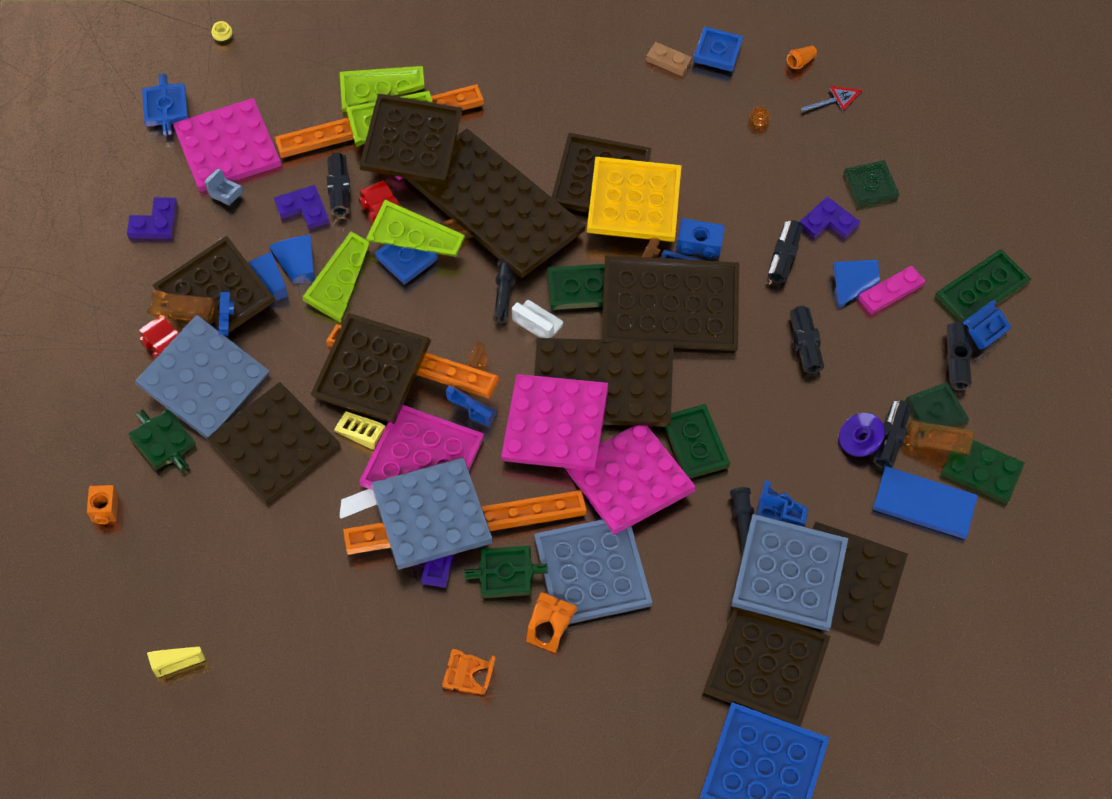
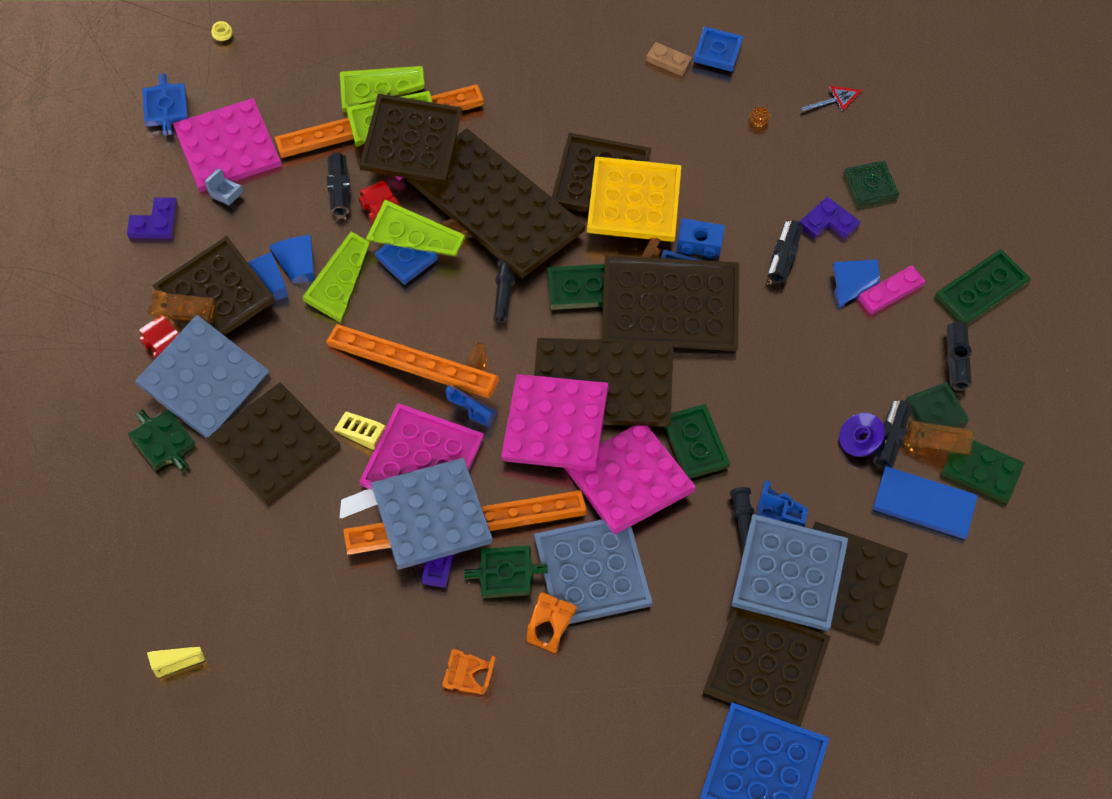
orange brick [87,485,119,524] -> none
blue plate [219,292,234,336] -> none
dark purple plate [274,185,329,229] -> none
dark brown plate [311,313,431,424] -> none
white panel [512,300,563,338] -> none
orange cone [787,45,817,69] -> none
black piece [790,306,824,374] -> none
blue plate [962,300,1012,350] -> none

